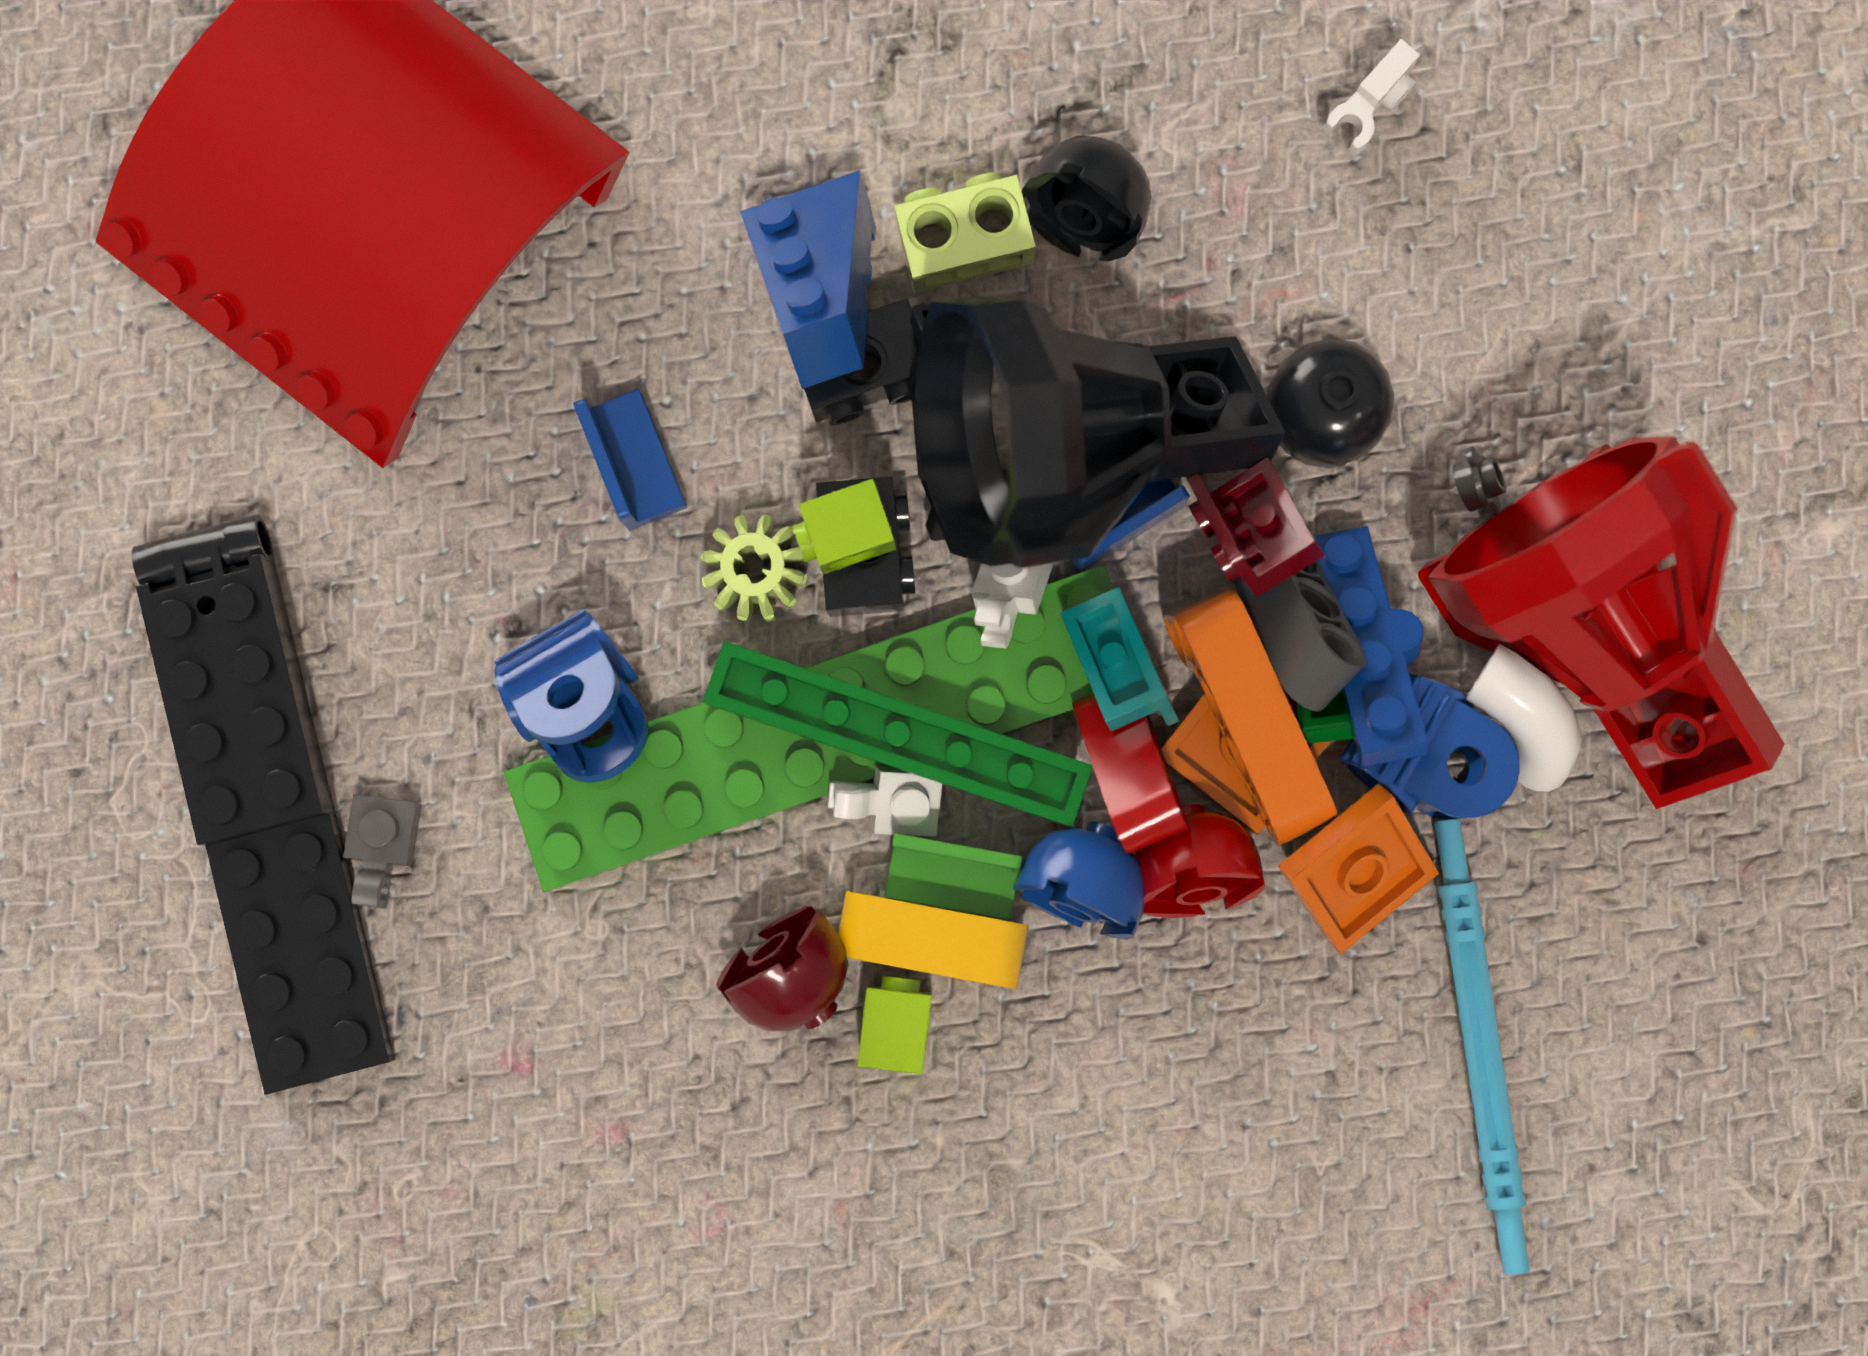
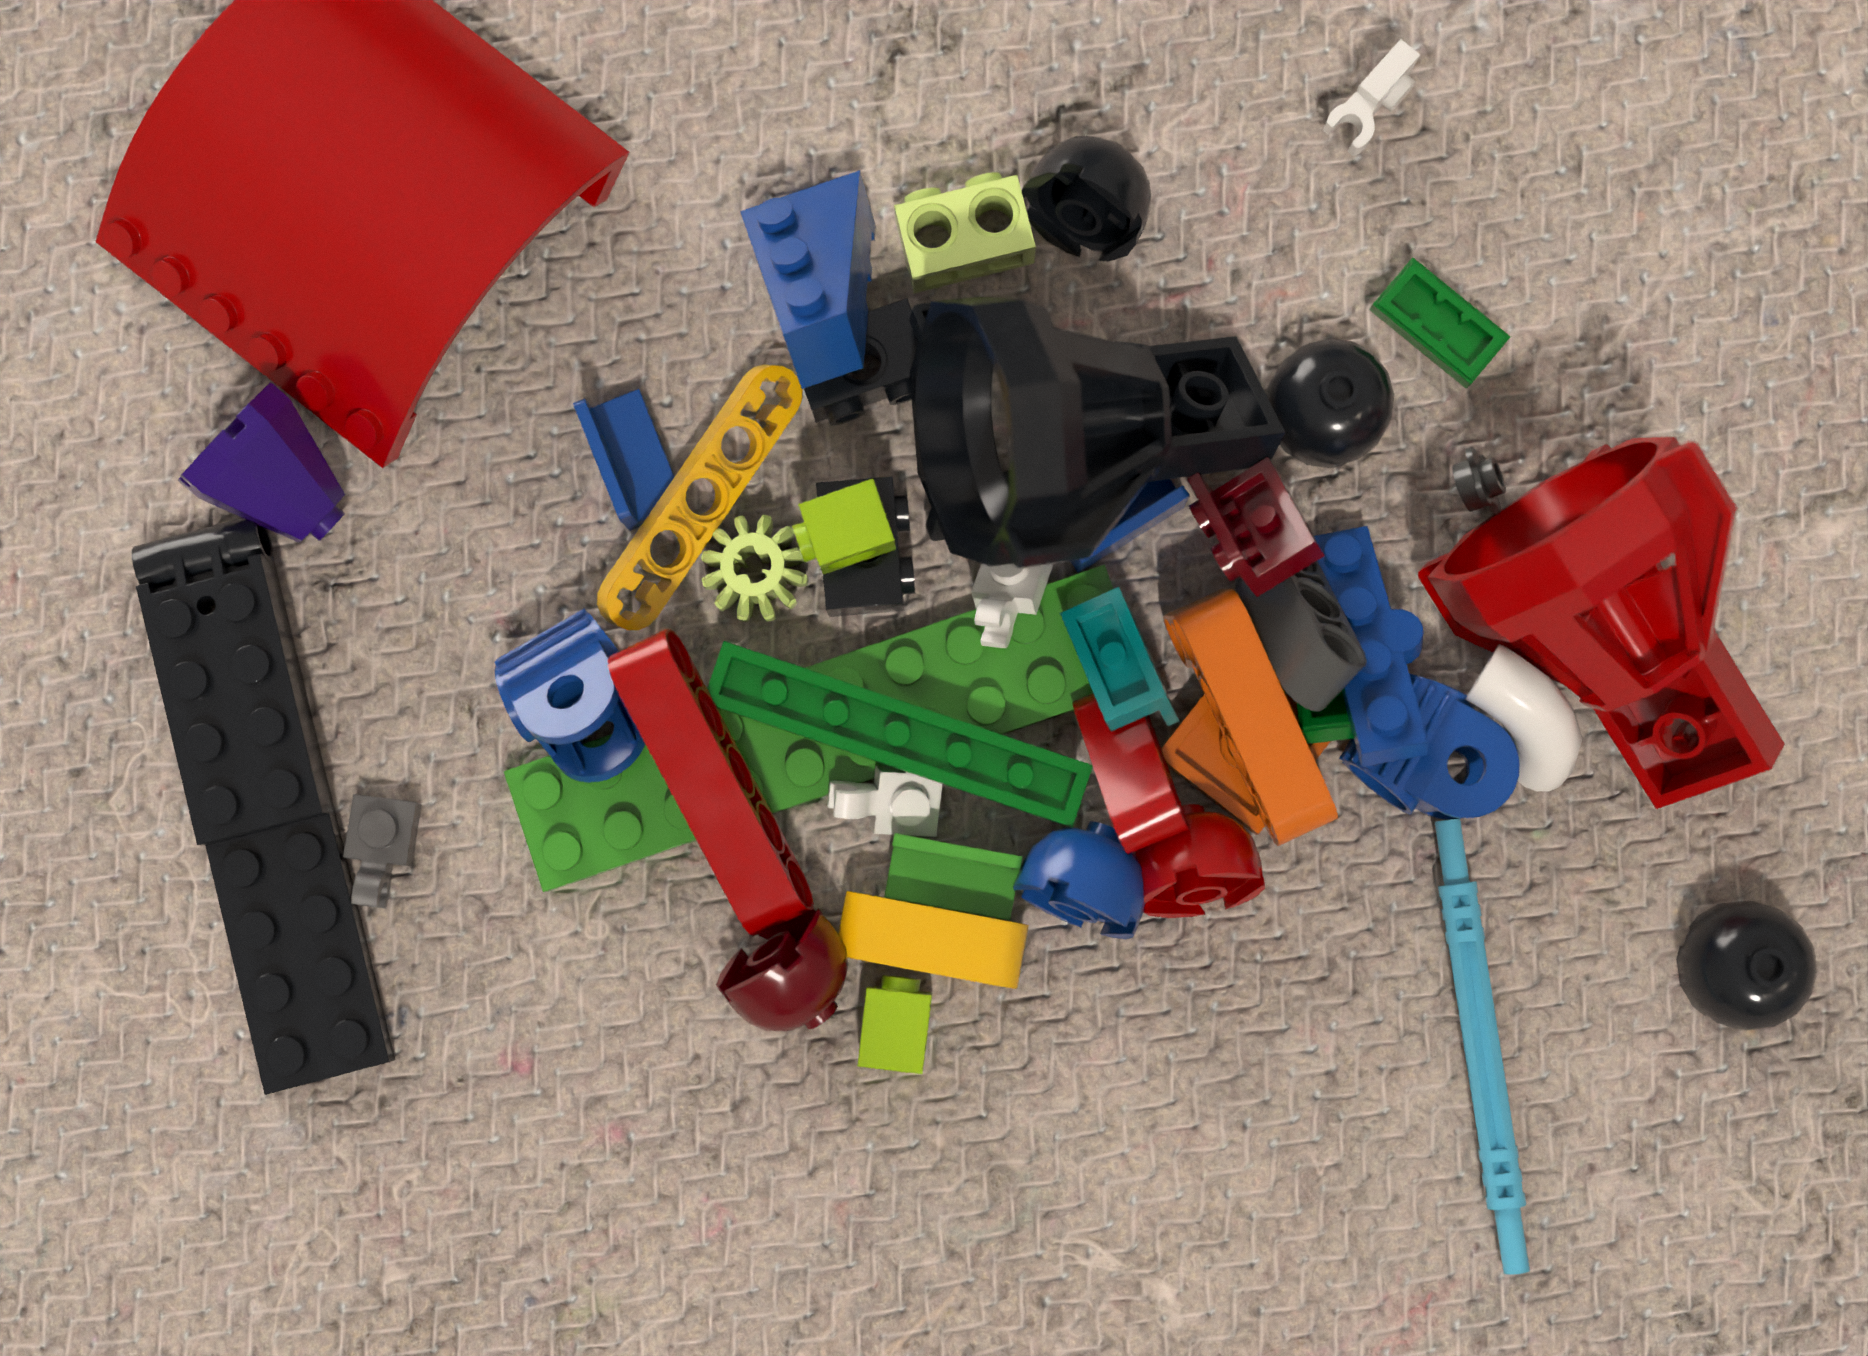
orange plate [1277,783,1439,954] -> none
none -> dark purple cone [178,382,345,543]
none -> yellow beam [597,365,802,630]
none -> red beam [608,628,814,936]
none -> green plate [1369,257,1511,389]
none -> black cylinder [1676,901,1818,1031]

